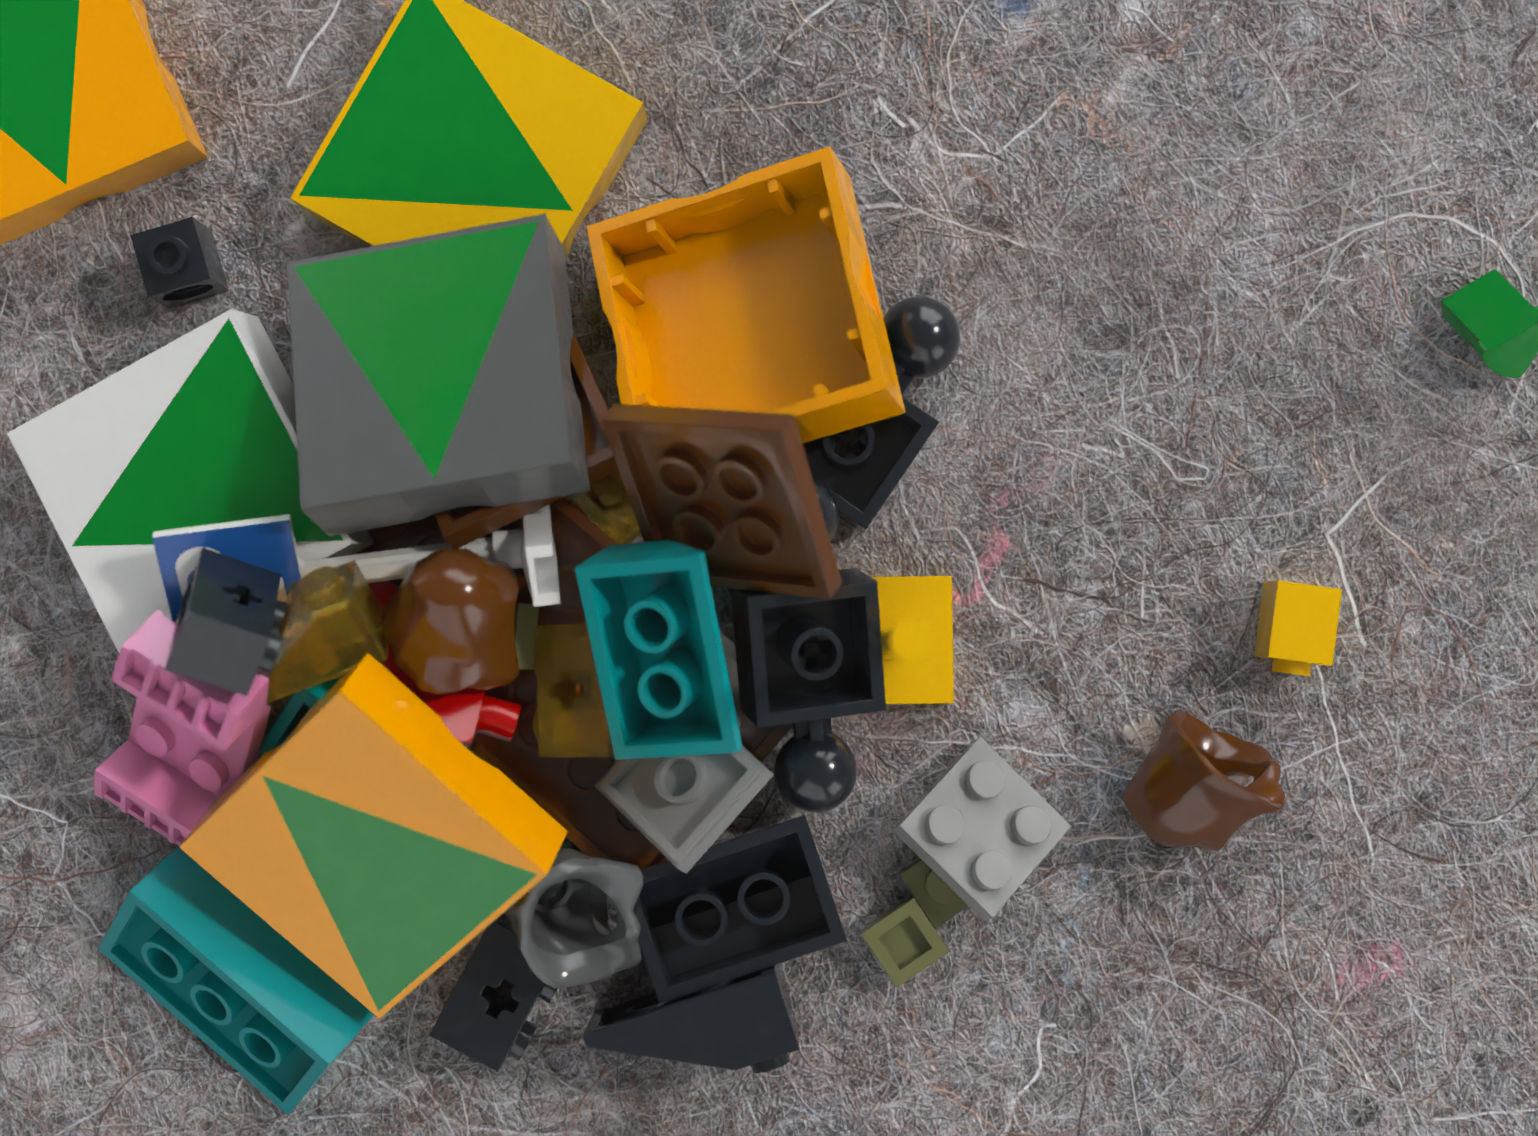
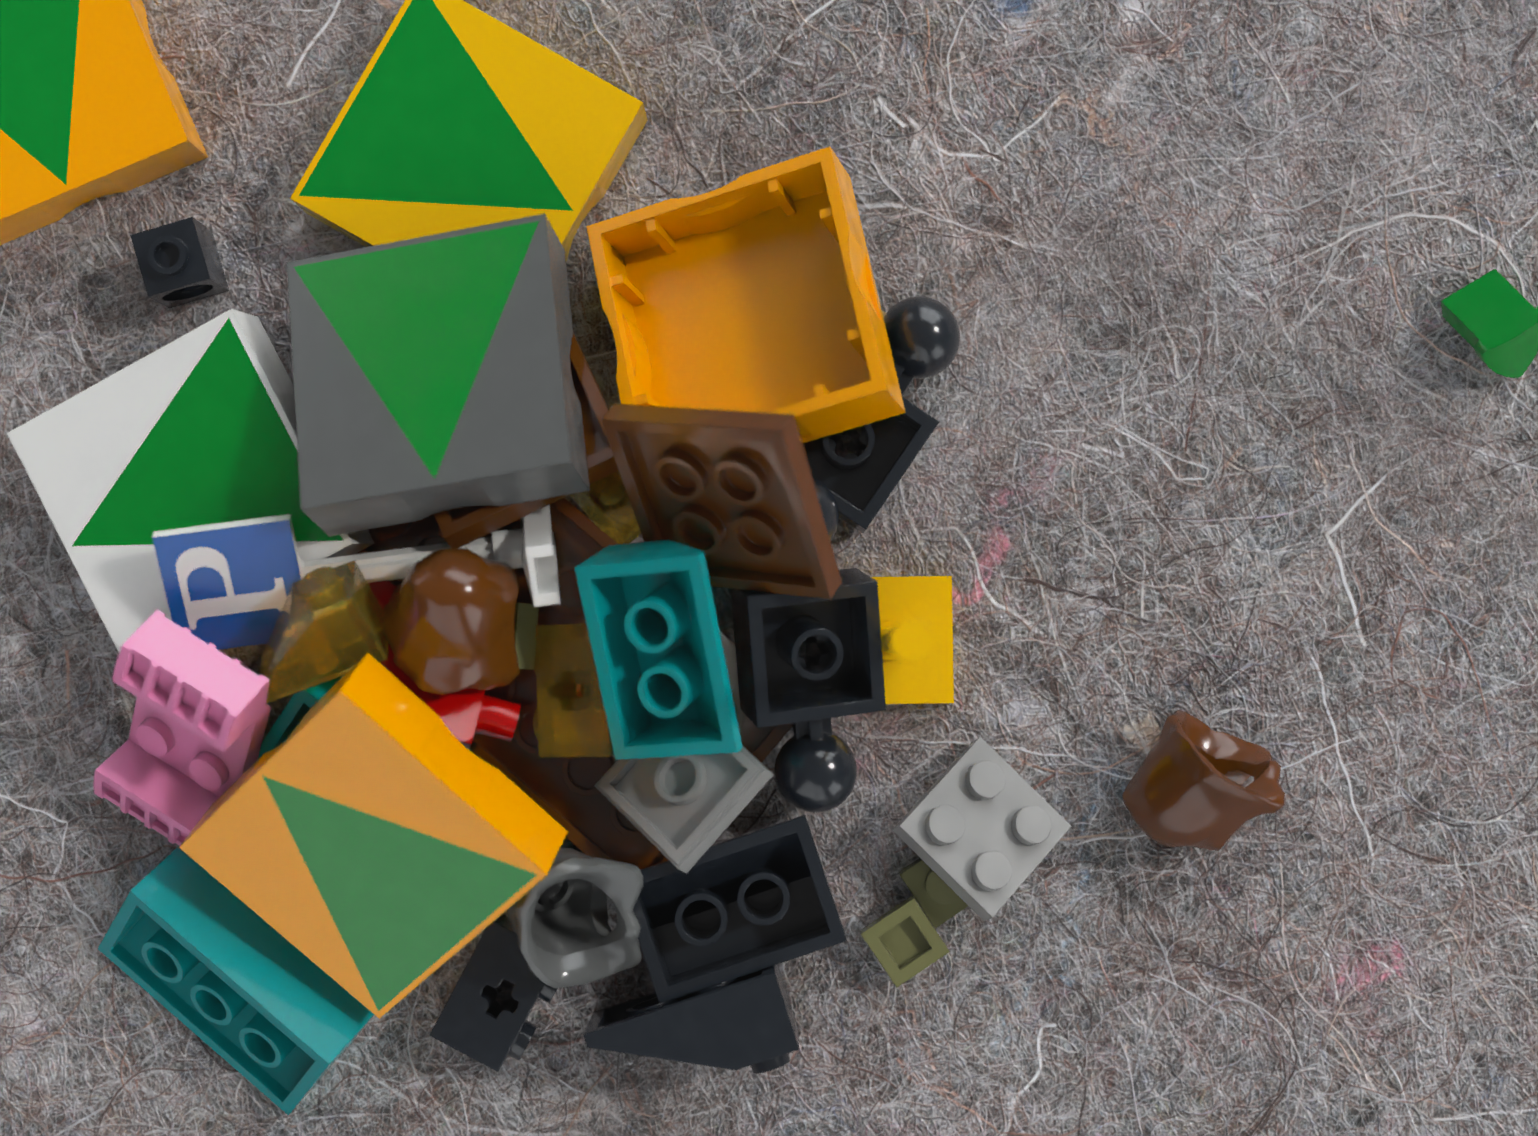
black brick [165,548,287,696] -> none
yellow brick [1254,580,1342,677] -> none

